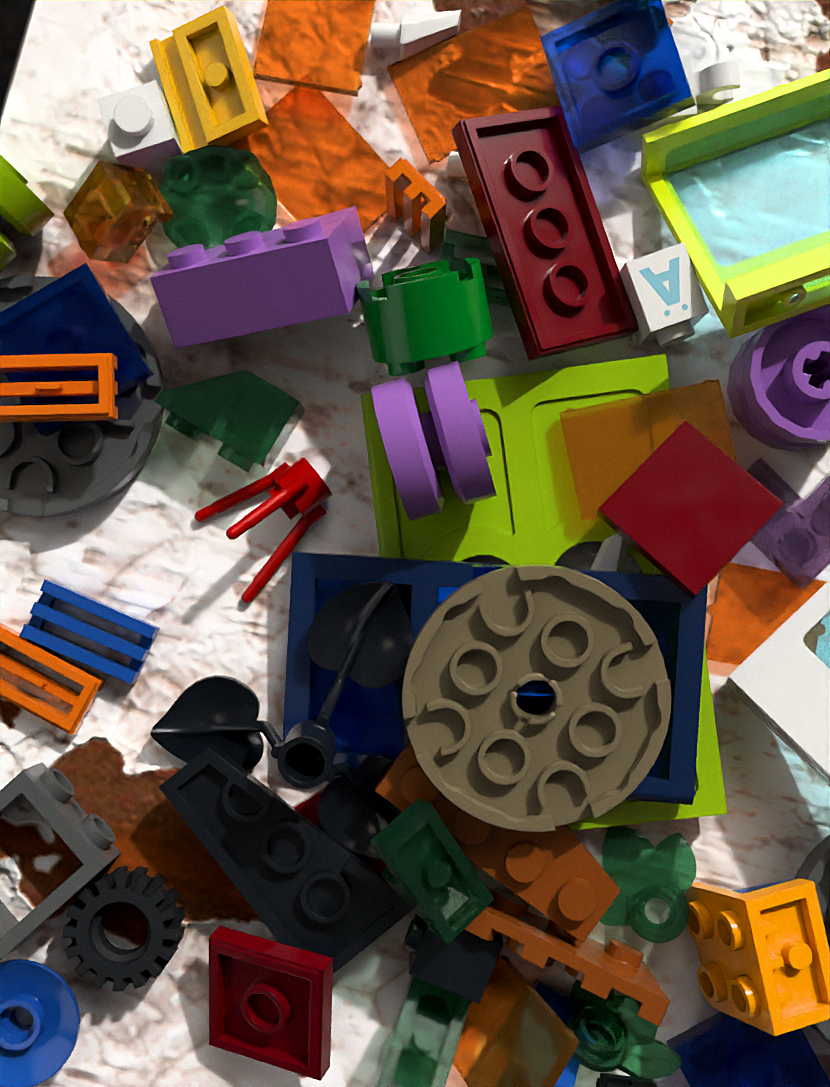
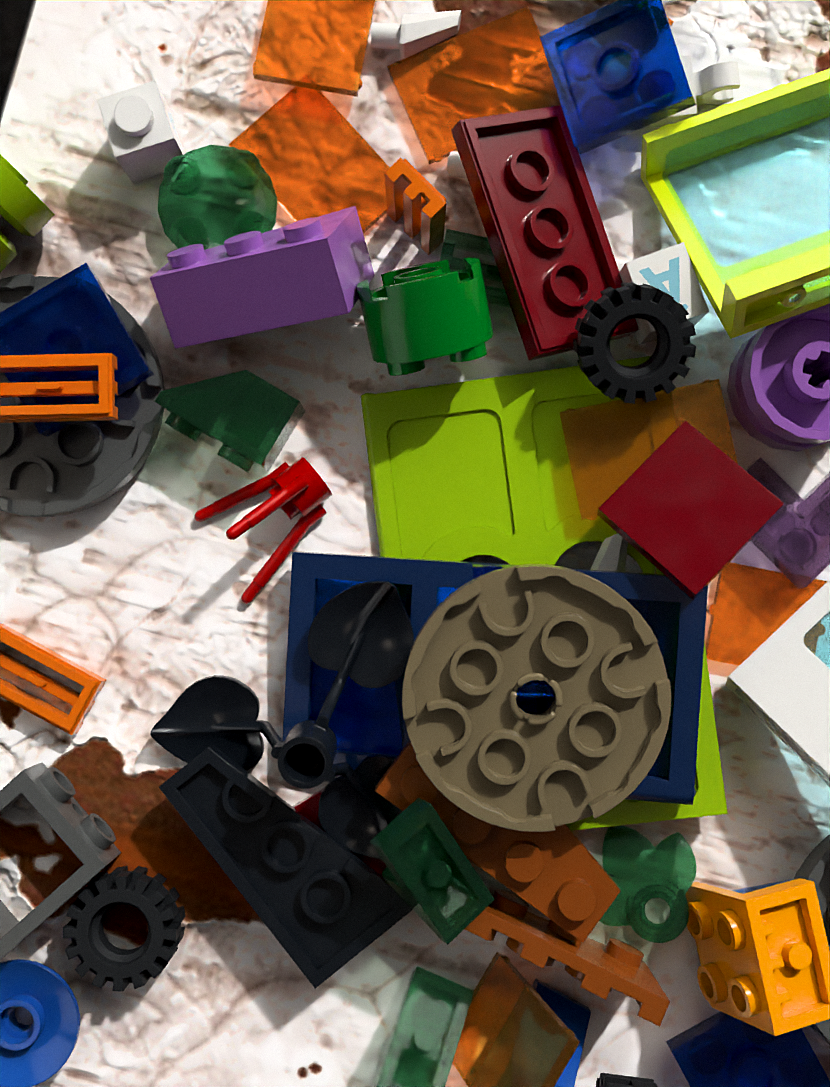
blue tile [19,579,160,684] -> none
clear orange brick [63,160,174,264] -> none
yellow plate [149,5,269,160] -> none
dark red tile [209,926,333,1081] -> none
medium lavender wheel [371,361,497,521] -> none
black brick [402,911,504,1004] -> none
clear green plate [564,979,683,1082] -> none
none -> black tyre [573,282,696,404]

